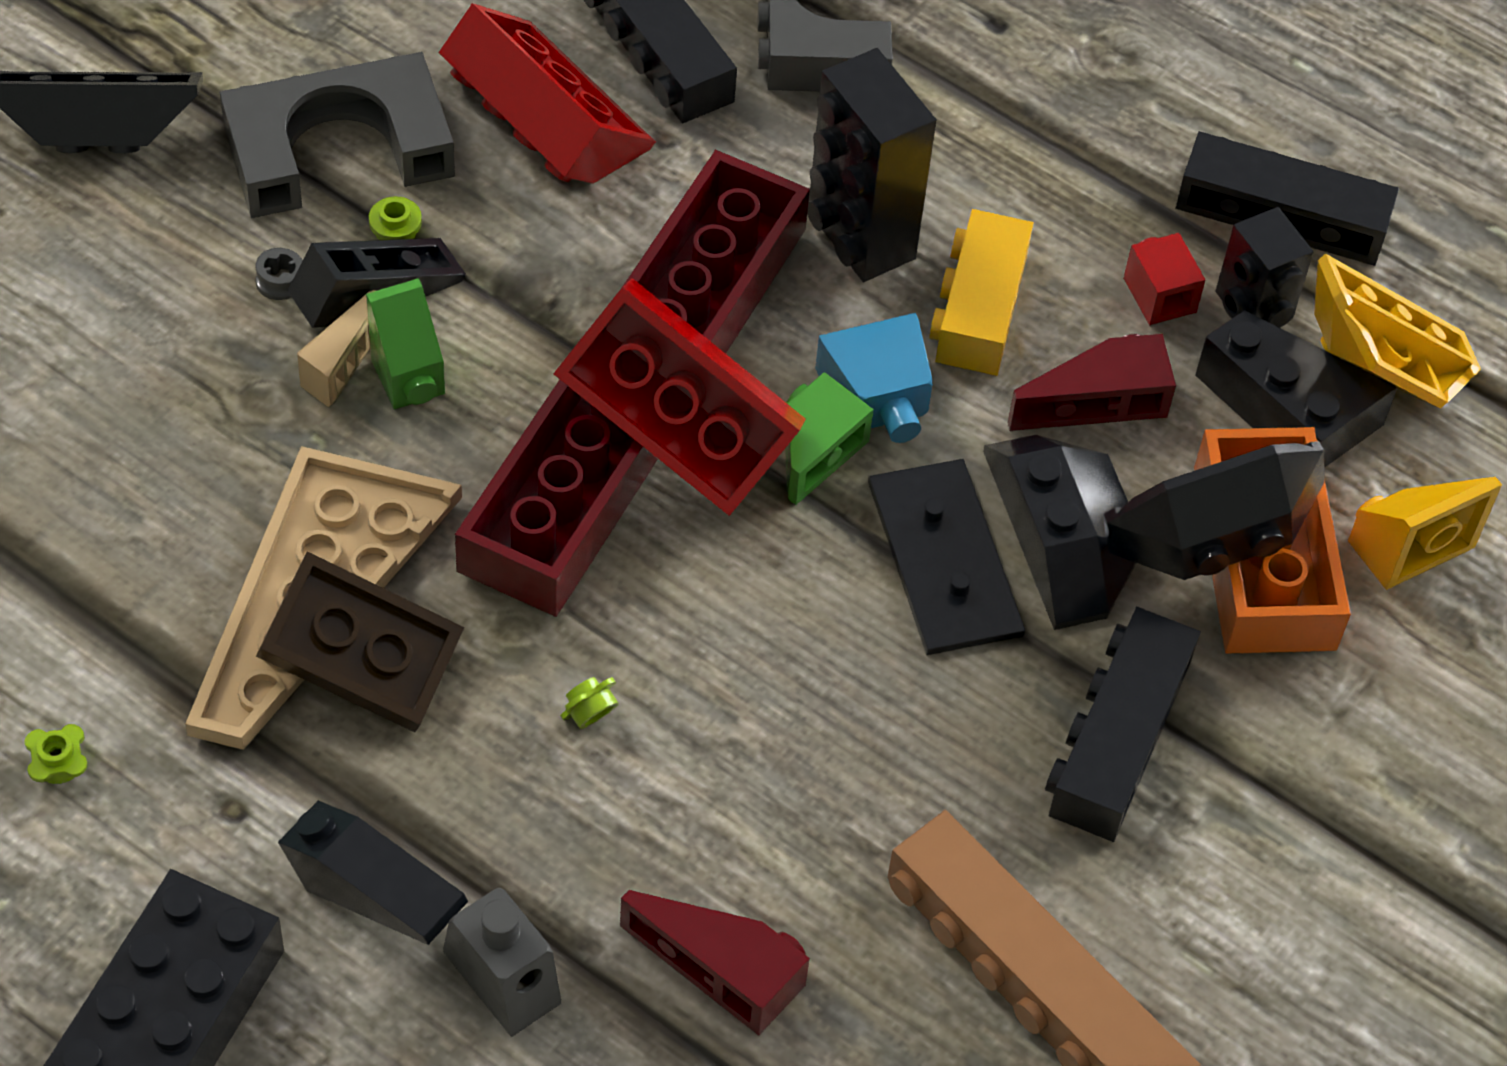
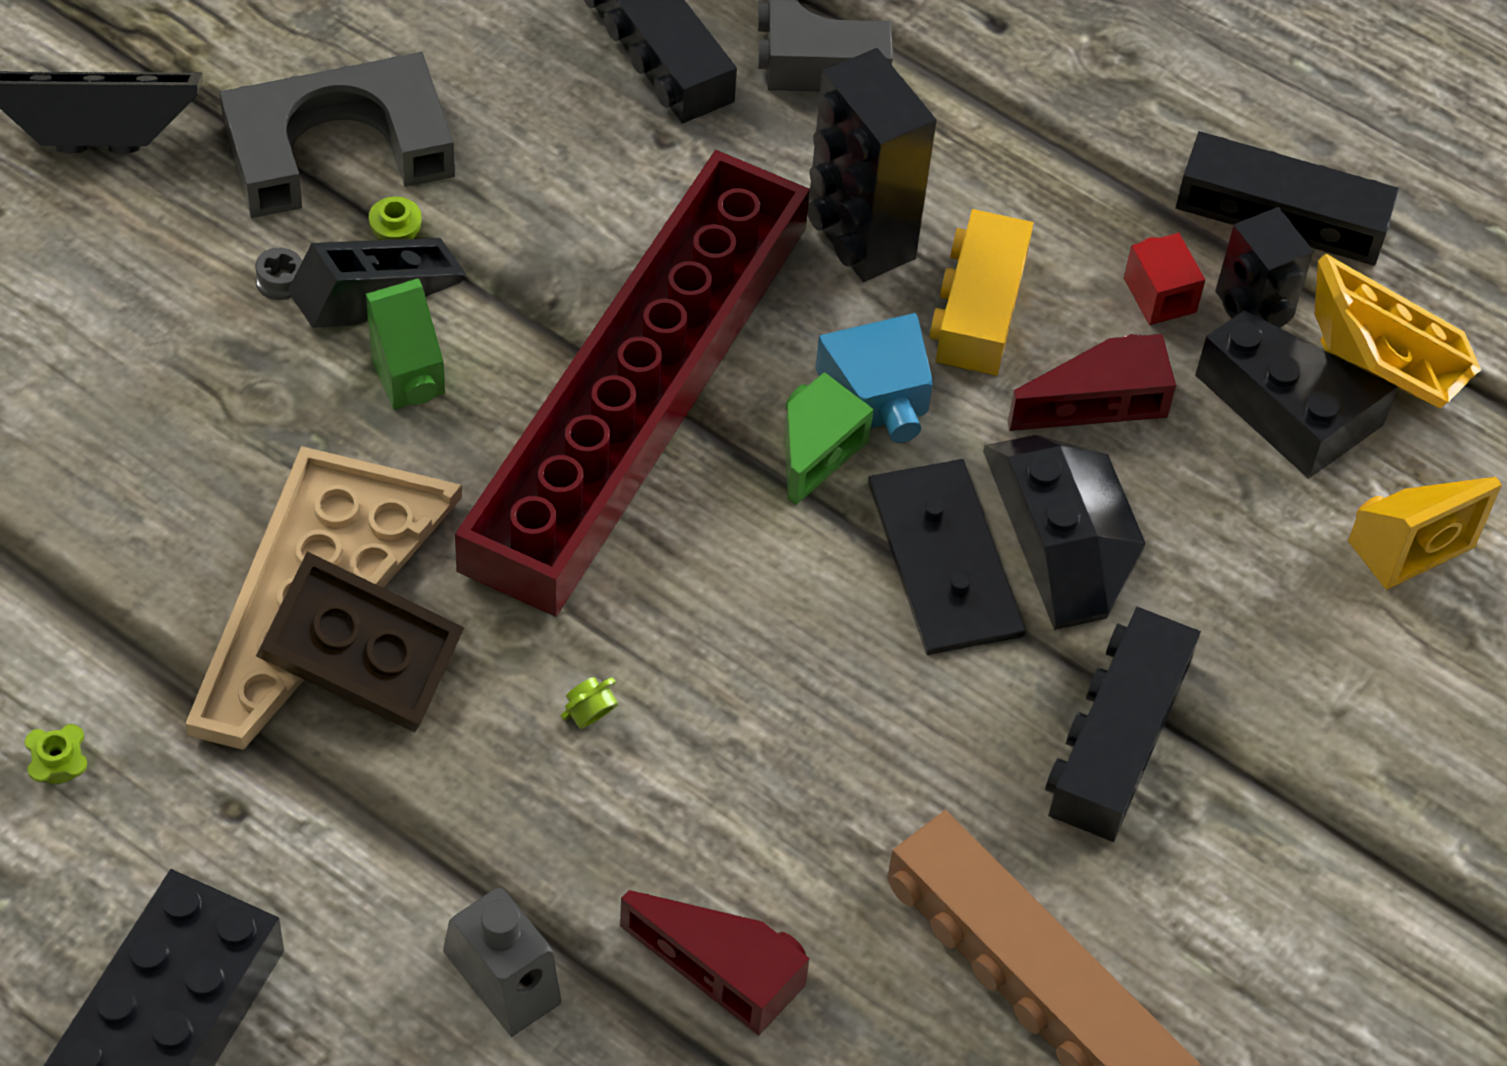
black slope [278,800,468,945] -> none
tan slope [297,289,375,407] -> none
red slope [438,3,656,184] -> none
red slope [553,278,806,516] -> none
black wedge [1103,441,1324,580] -> none
orange brick [1194,427,1351,654] -> none

